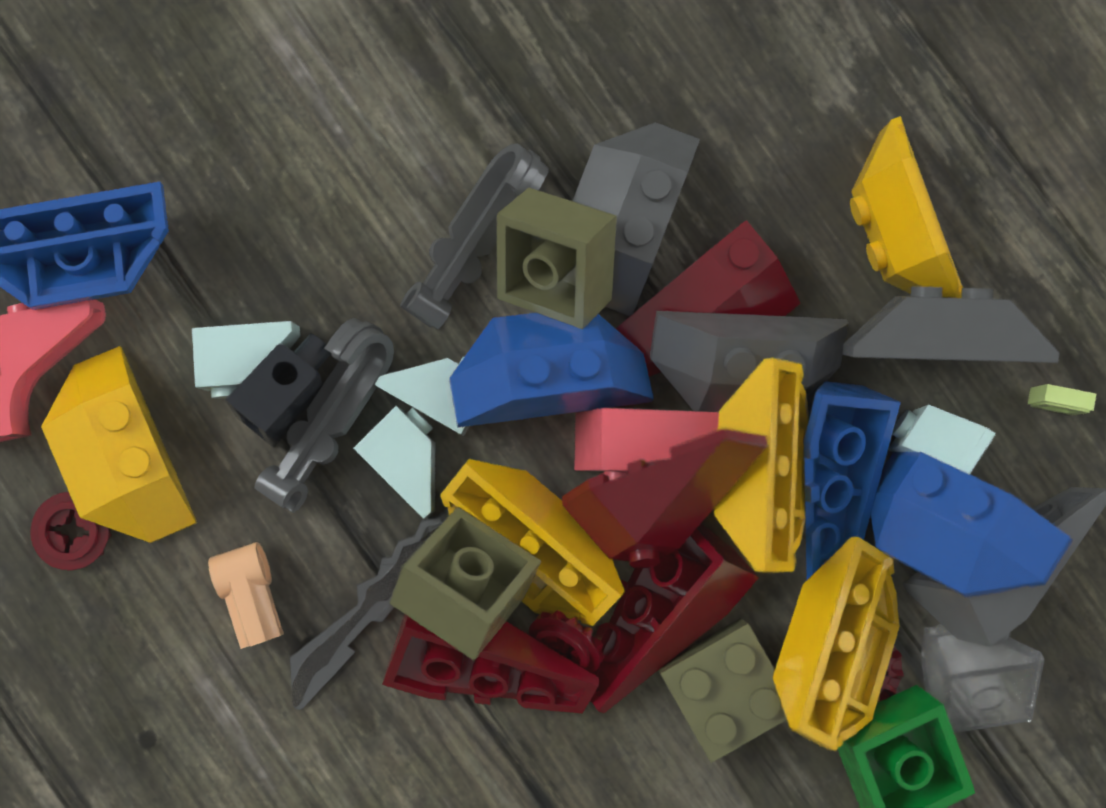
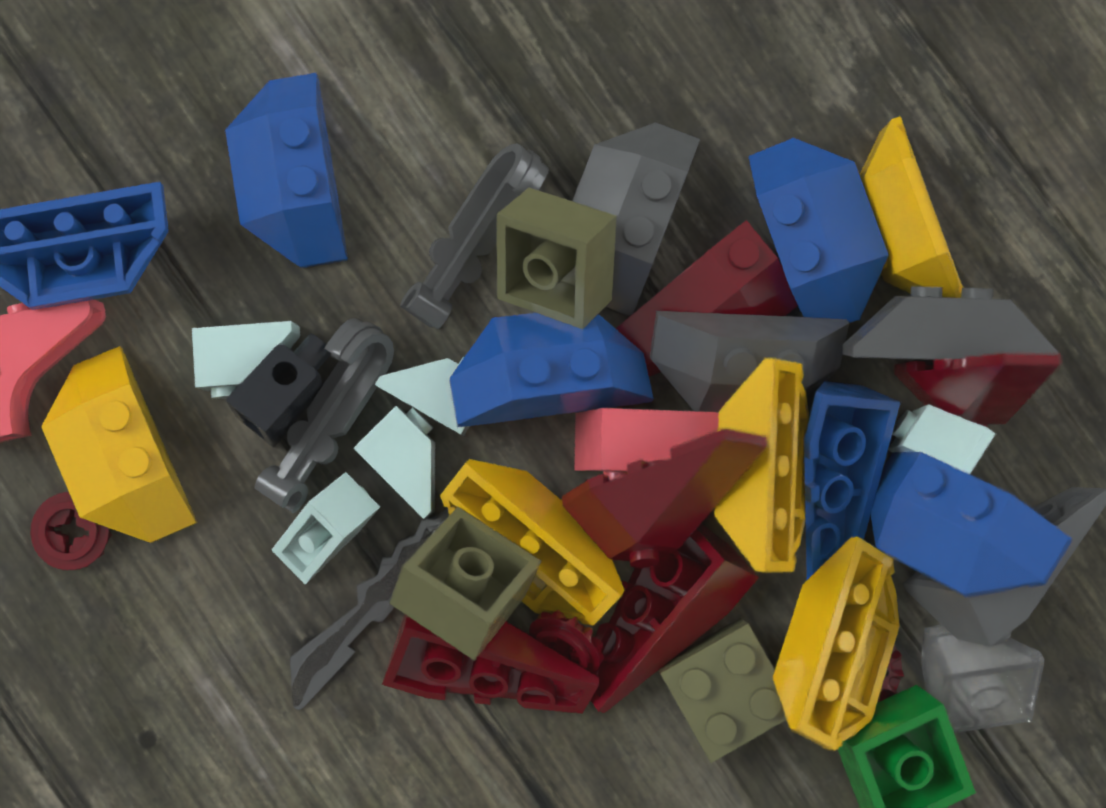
light nougat piece [208,542,284,649] -> none
yellowish green tile [1028,384,1096,415] -> none
none -> blue wedge [225,73,348,268]
none -> light aqua slope [272,472,380,584]
none -> blue wedge [748,138,889,323]
none -> dark red wedge [895,353,1061,428]

